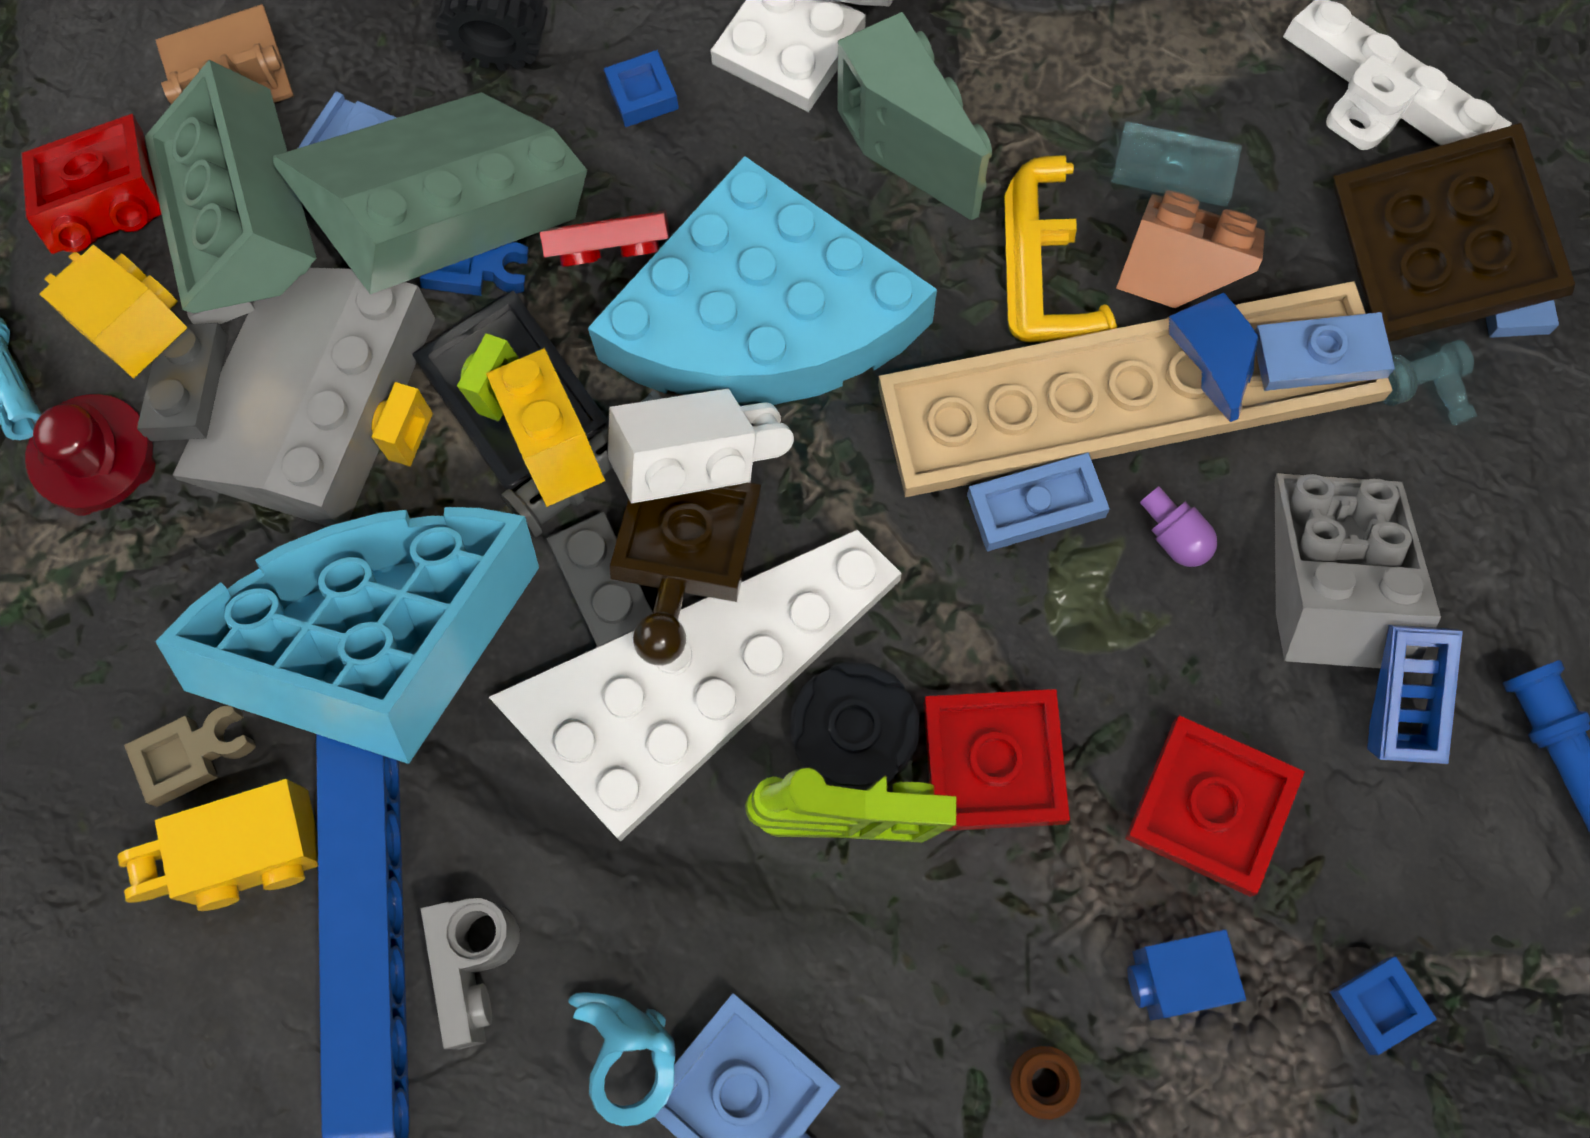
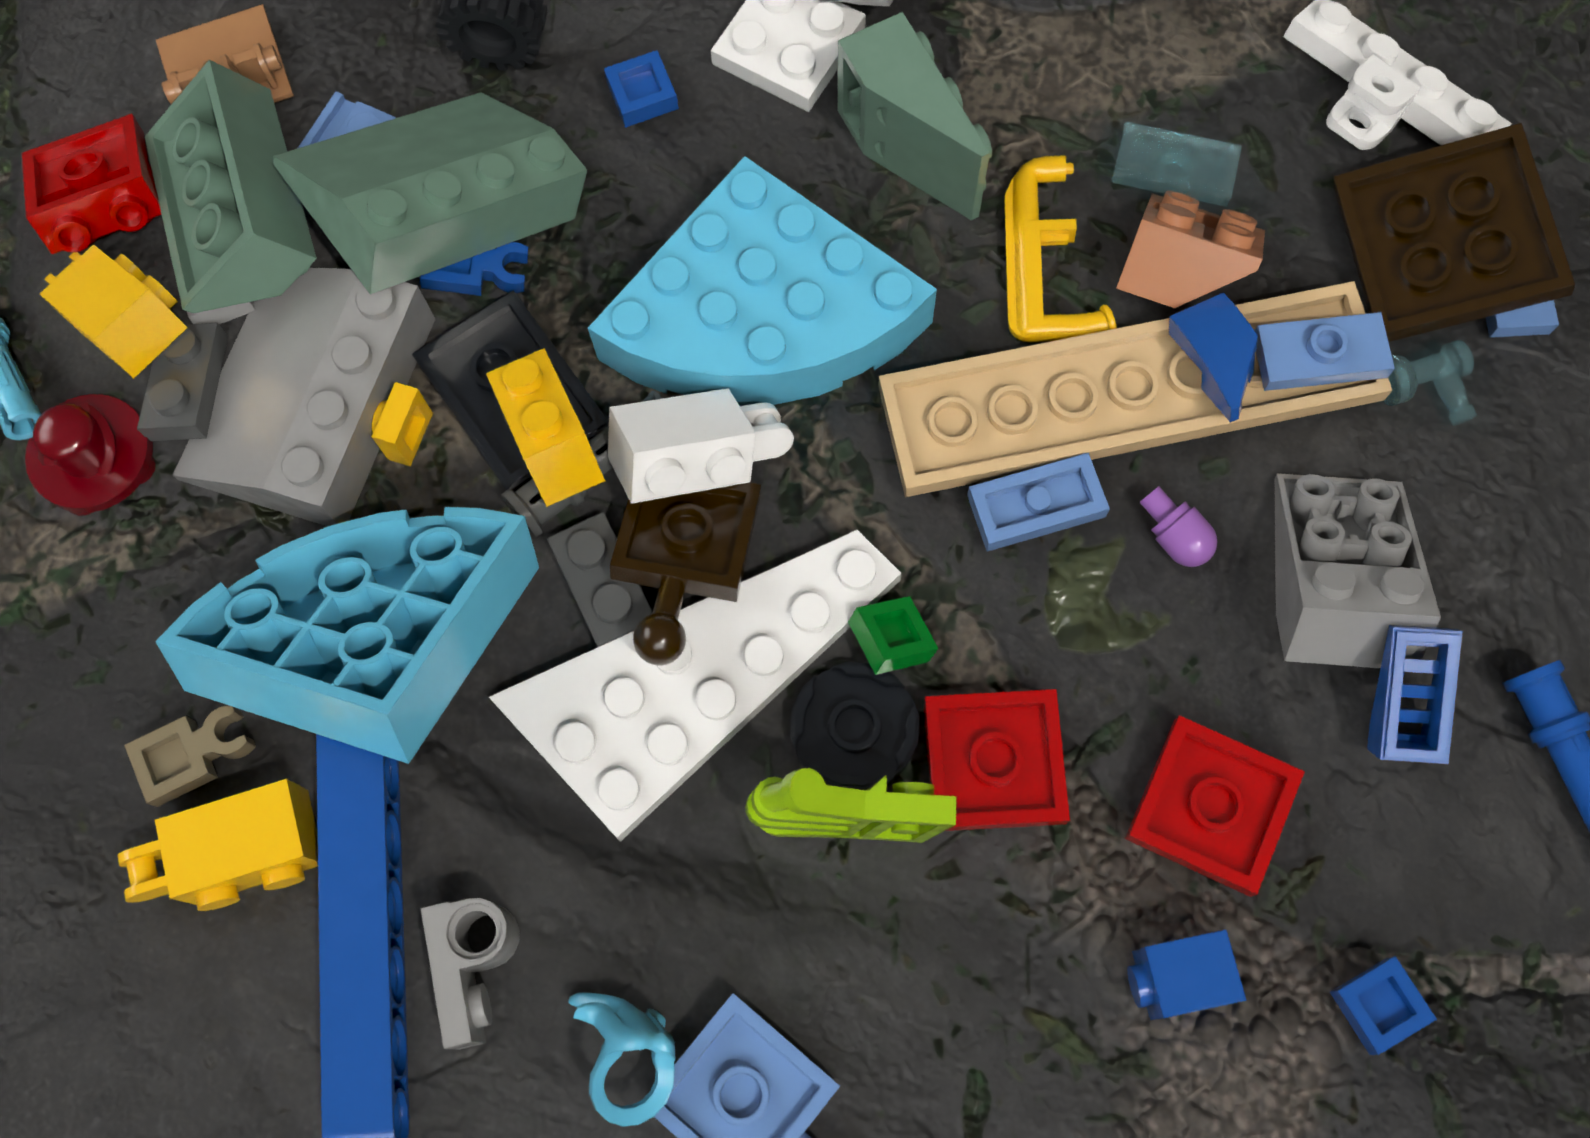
lime plate [457,333,519,421] -> none
plate [539,211,670,267] -> none
reddish brown plate [1010,1046,1081,1120] -> none
none -> green plate [848,596,938,675]

